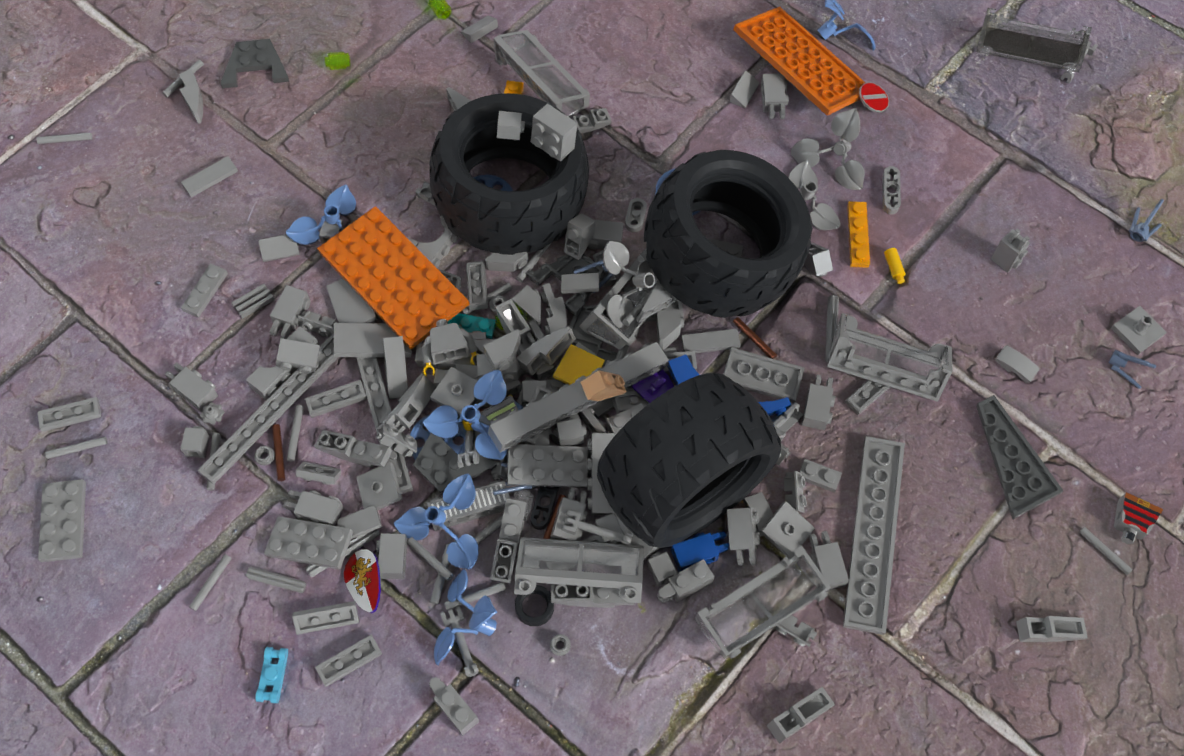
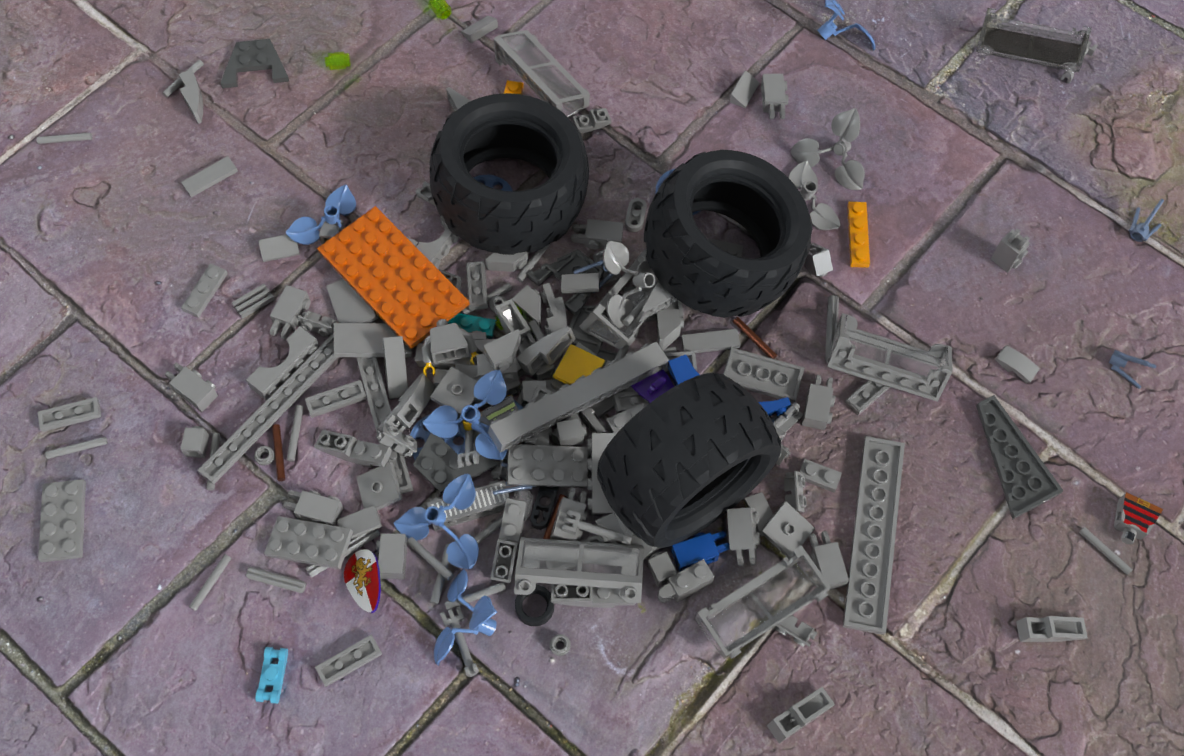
light grey plant [200,402,225,425] -> none
light grey brick [276,338,320,373] -> none
light grey plate [292,601,359,635] -> none
light grey plate [296,462,341,485] -> none
light grey hinge [429,677,479,736] -> none
light grey brick [497,111,525,140] -> none
light grey brick [531,103,577,161] -> none
light grey slope [564,213,596,260] -> none
light nougat slope [580,370,627,401] -> none
orange plate [733,6,866,116] -> none
red piece [859,82,889,113] -> none
light grey beam [882,166,901,214] -> none
yellow cylinder [884,248,906,284] -> none
light grey tile [1111,306,1167,355] -> none

